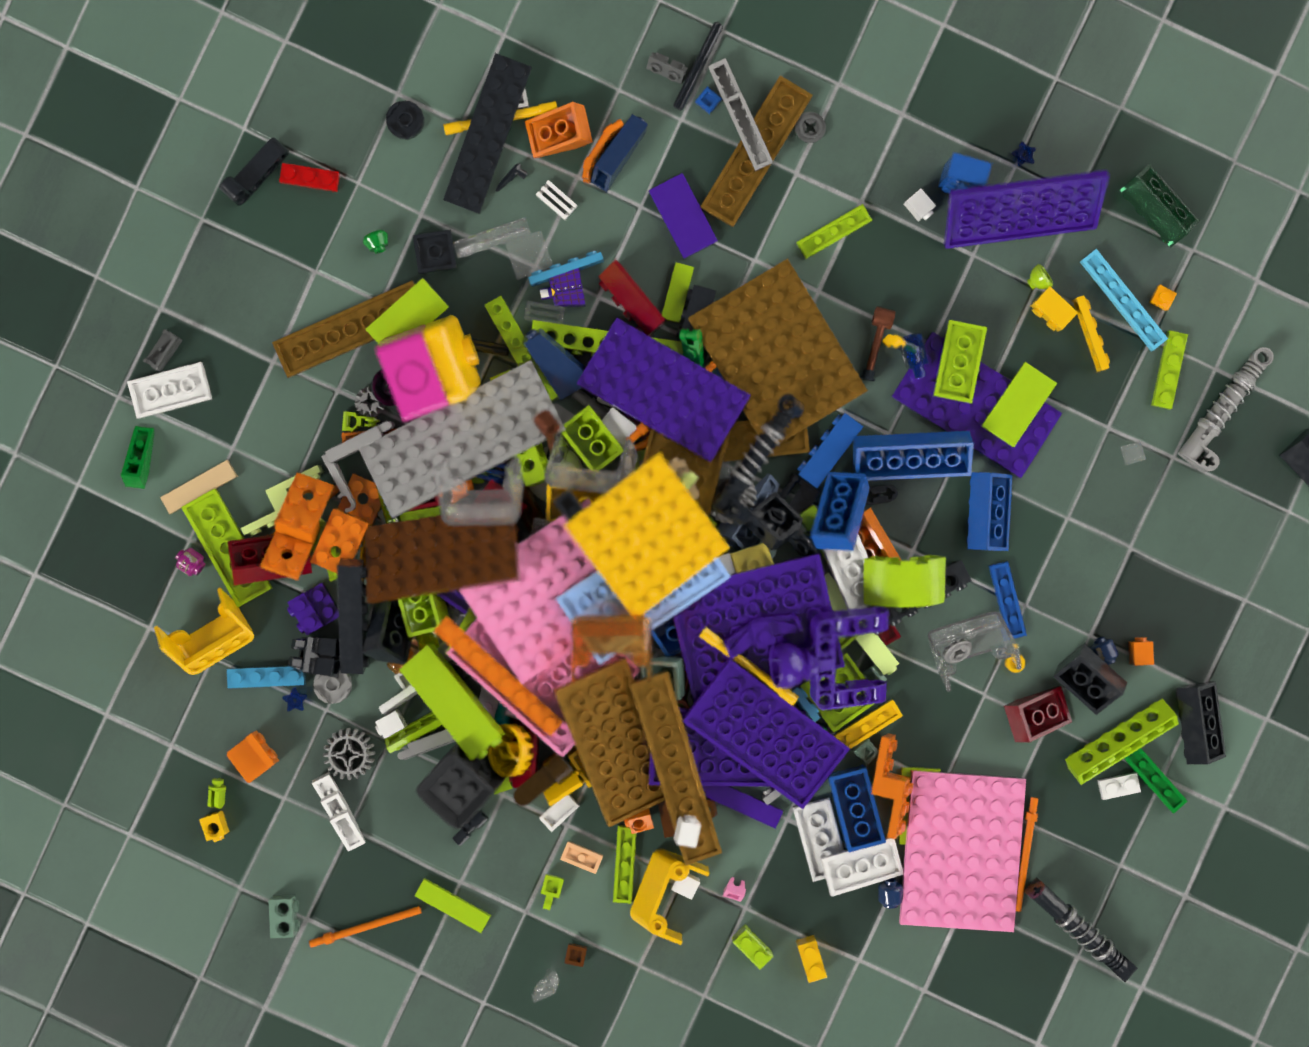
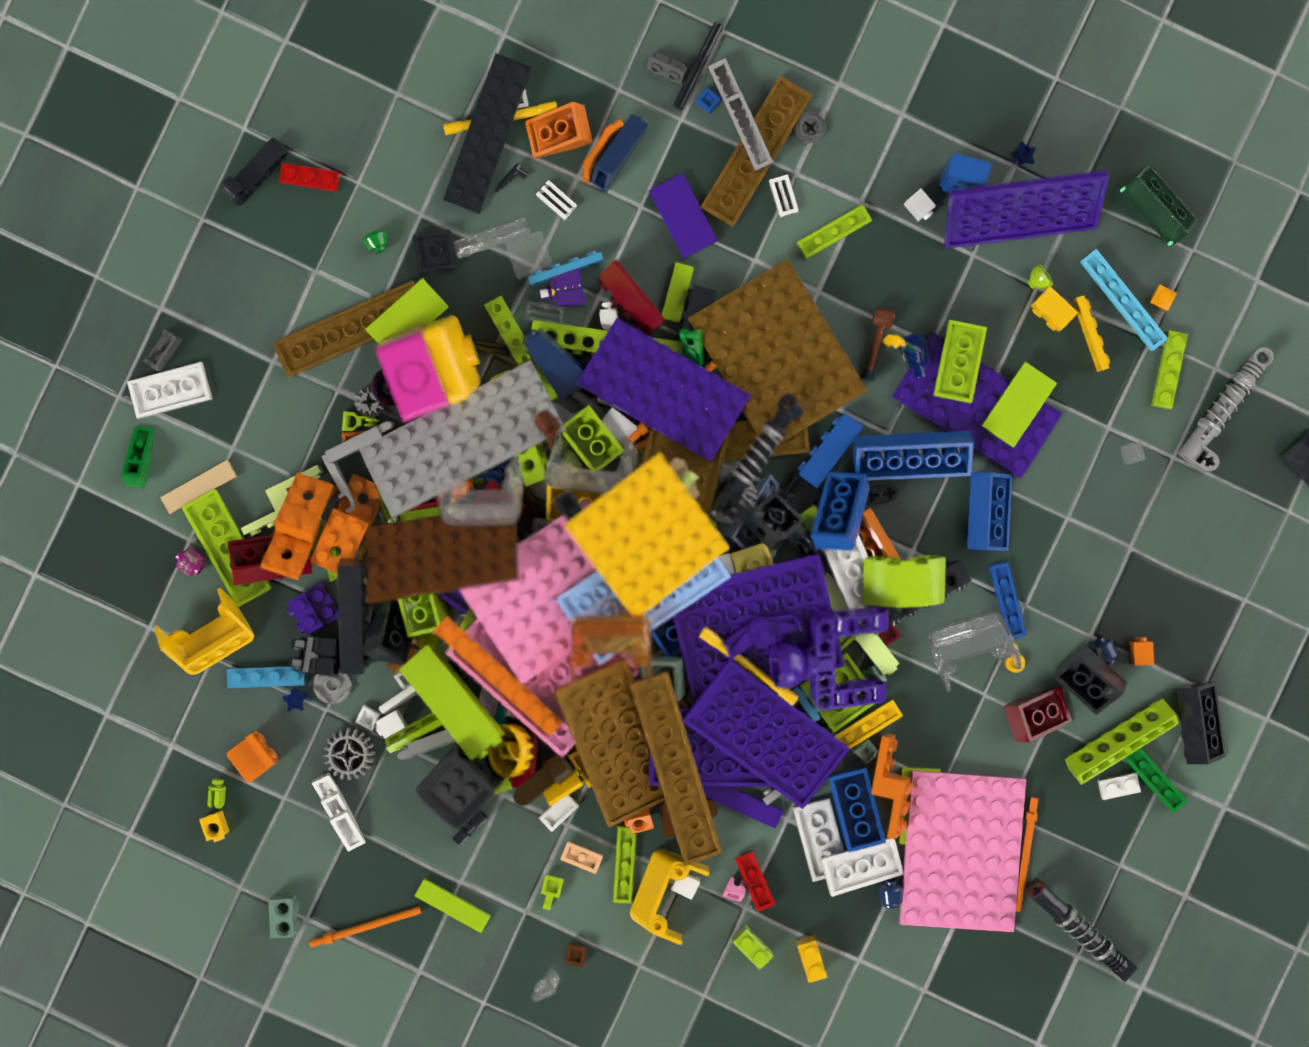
black tile [386,100,425,140] -> none
white brick [674,815,701,848] -> none
light grey gear [943,638,972,664] -> none
none -> white tile [355,705,381,731]
none -> white arm [599,302,619,331]
none -> red plate [735,850,775,912]
none -> white tile [769,174,799,218]

